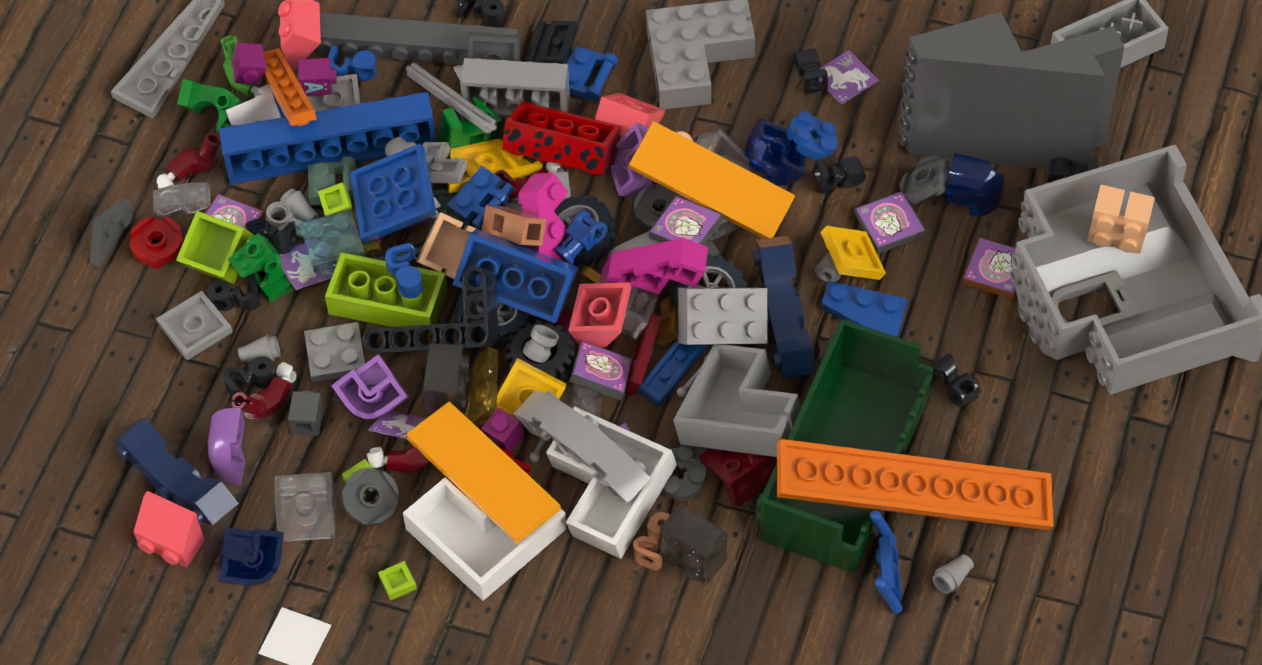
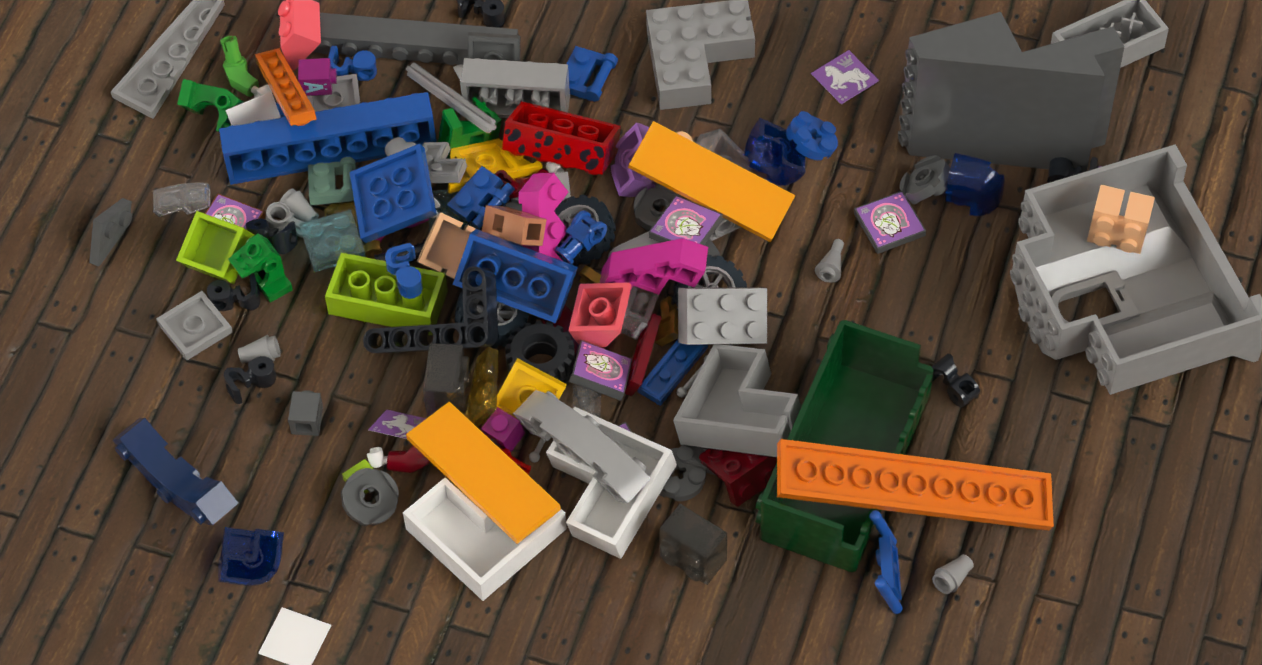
red plate [129,216,184,269] -> none
coral slope [134,491,205,568] -> none
dark red arm [157,133,221,195] -> none
medium lavender brick [208,408,245,485] -> none
magenta brick [231,43,266,85] -> none
dark red arm [231,362,296,420] -> none
clear slope [274,472,336,542] -> none
sticker [279,240,336,290] -> none
light grey plate [304,322,365,382] -> none
lime plate [318,182,353,218] -> none
medium lavender brick [331,354,409,419] -> none
lime plate [378,561,417,601] -> none
light grey wheel [523,325,559,363] -> none
black plate [528,21,578,64] -> none
coral slope [595,93,665,137] -> none
nougat leg [633,512,674,571] -> none
dark blue brick [753,236,816,378] -> none
black leg [794,48,828,94] -> none
black leg [813,156,866,194] -> none
yellow plate [820,226,886,280] -> none
blue wing [821,281,908,337] -> none
tile [962,237,1016,300] -> none

